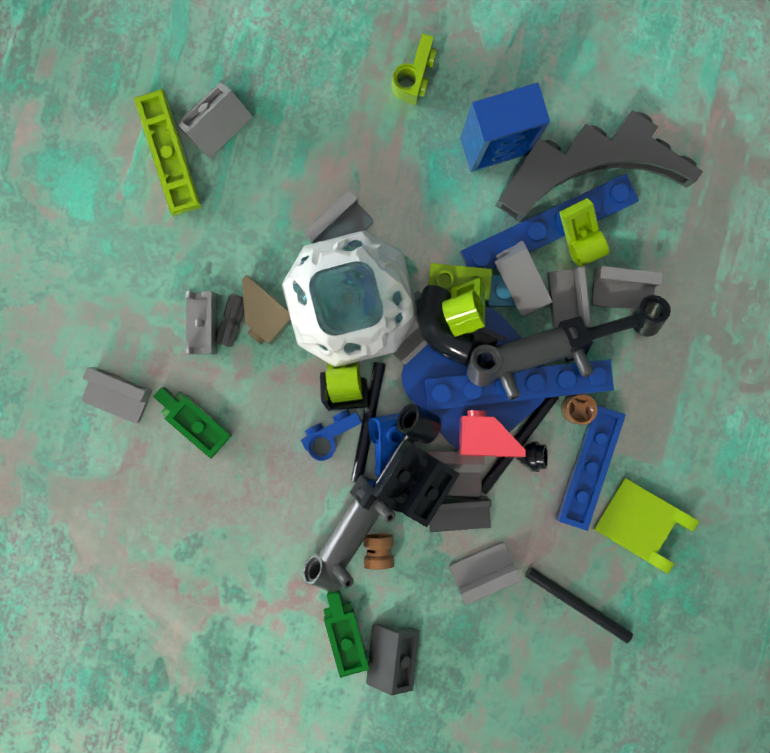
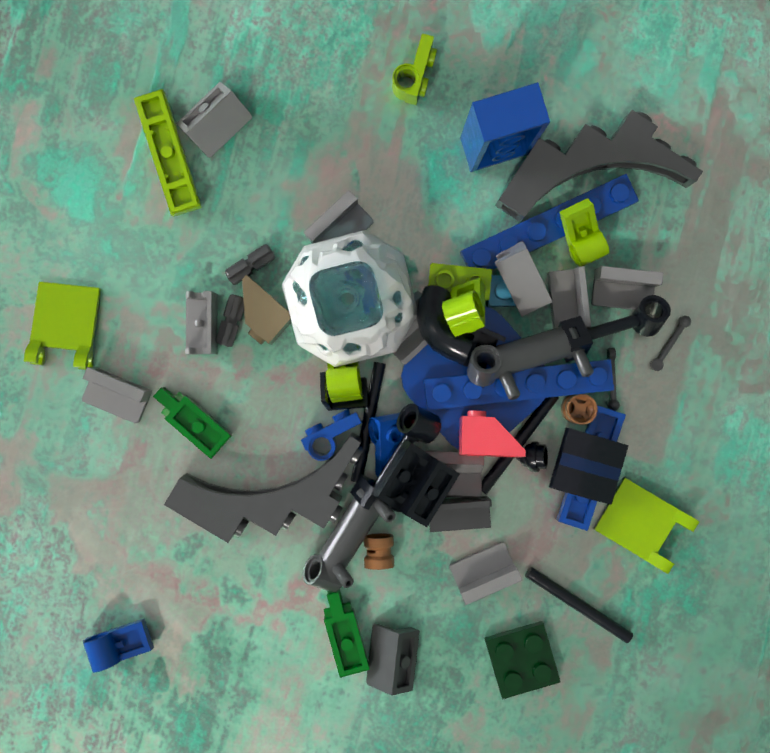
none -> lime flag [24,282,101,370]
none -> blue plate [83,618,154,673]
none -> dark grey arch [164,432,364,543]
none -> dark grey piece [225,244,275,285]
none -> dark green plate [484,621,561,700]
none -> black slope [549,427,629,505]
none -> dark grey hinge [607,348,620,411]
none -> dark grey hinge [650,316,691,371]

